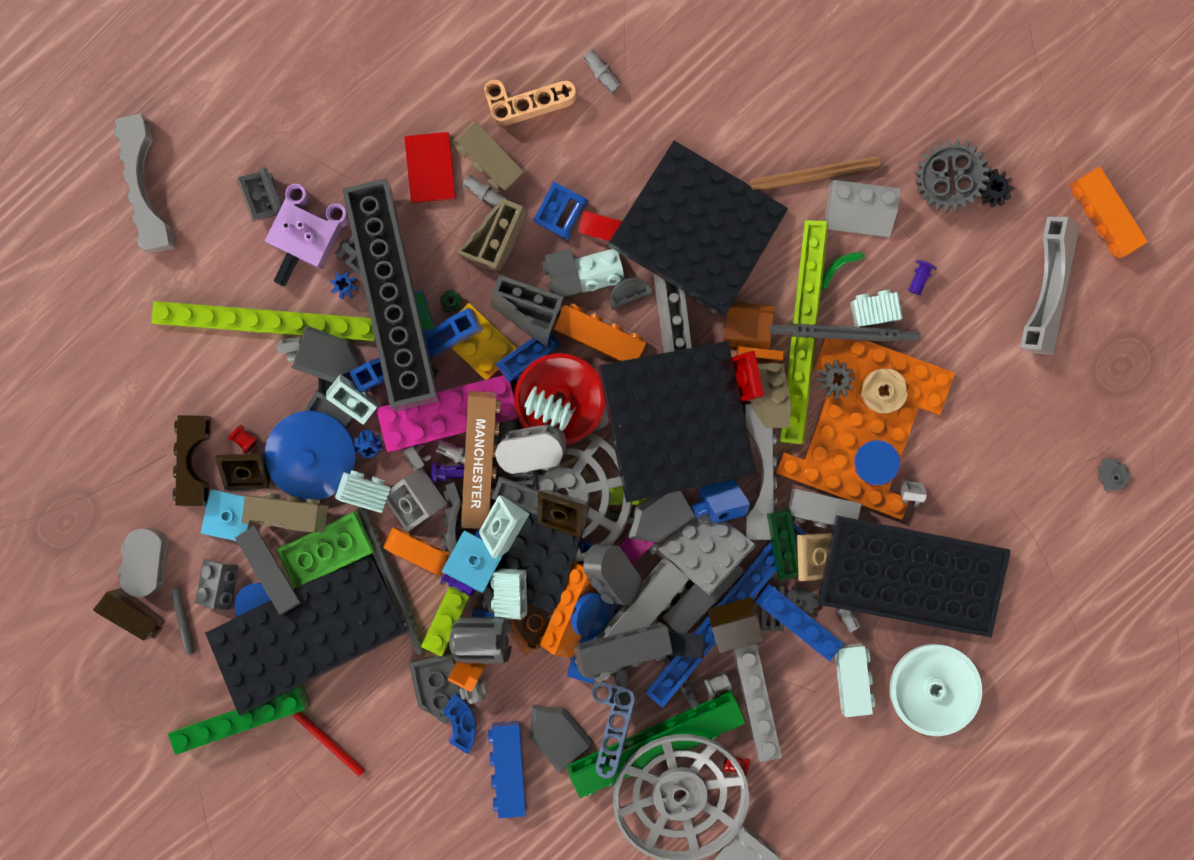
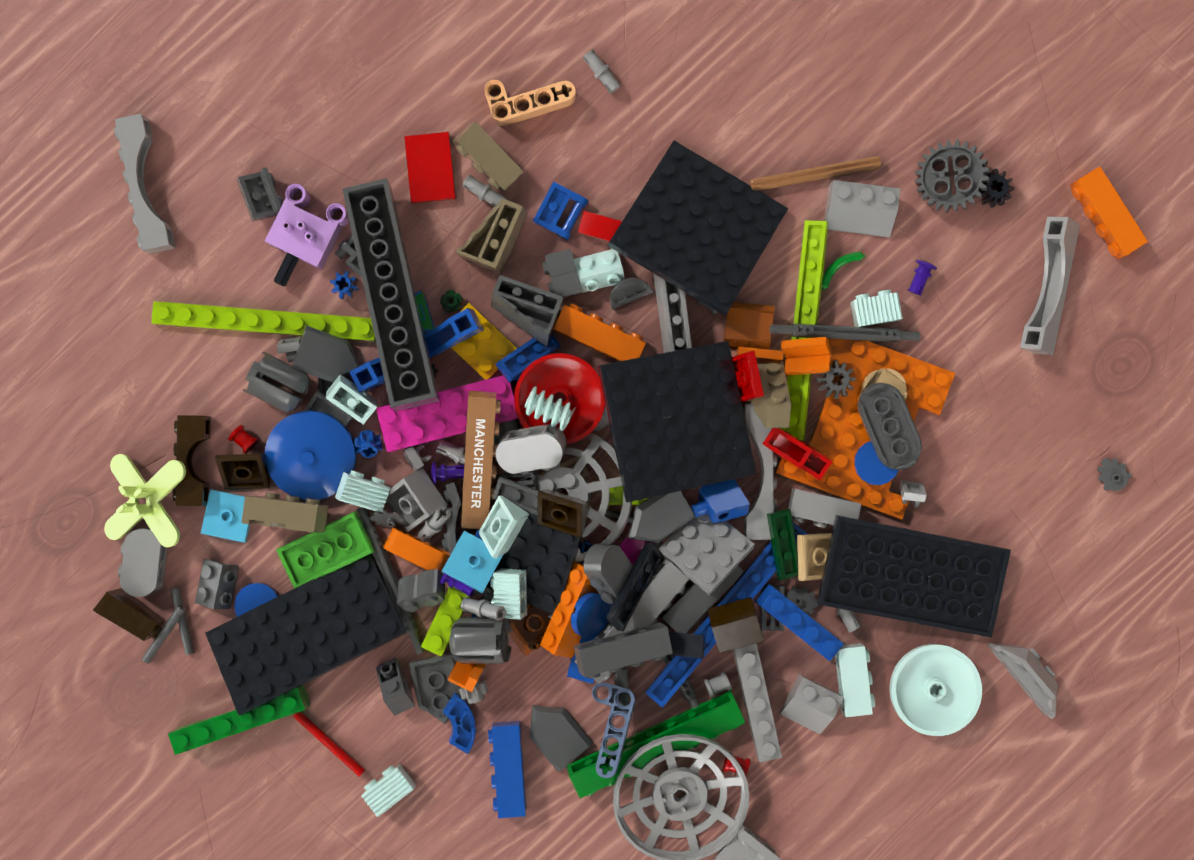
dark grey tile [235,526,301,615] -> none
none -> yellowish green piece [104,454,186,547]
none -> dark grey piece [142,605,186,663]
none -> dark grey cylinder [243,352,309,412]
none -> light aqua brick [361,764,416,817]
none -> dark grey piece [369,510,404,529]
none -> dark grey slope [376,658,415,716]
none -> dark grey brick [397,569,445,612]
none -> light grey pin [418,506,451,542]
none -> light grey pin [461,597,506,621]
none -> black tile [606,542,663,632]
none -> red slope [762,428,833,480]
none -> light grey slope [779,673,844,734]
none -> orange panel [781,337,832,376]
none -> dark grey tile [857,383,922,470]
none -> light grey wedge [987,643,1058,719]

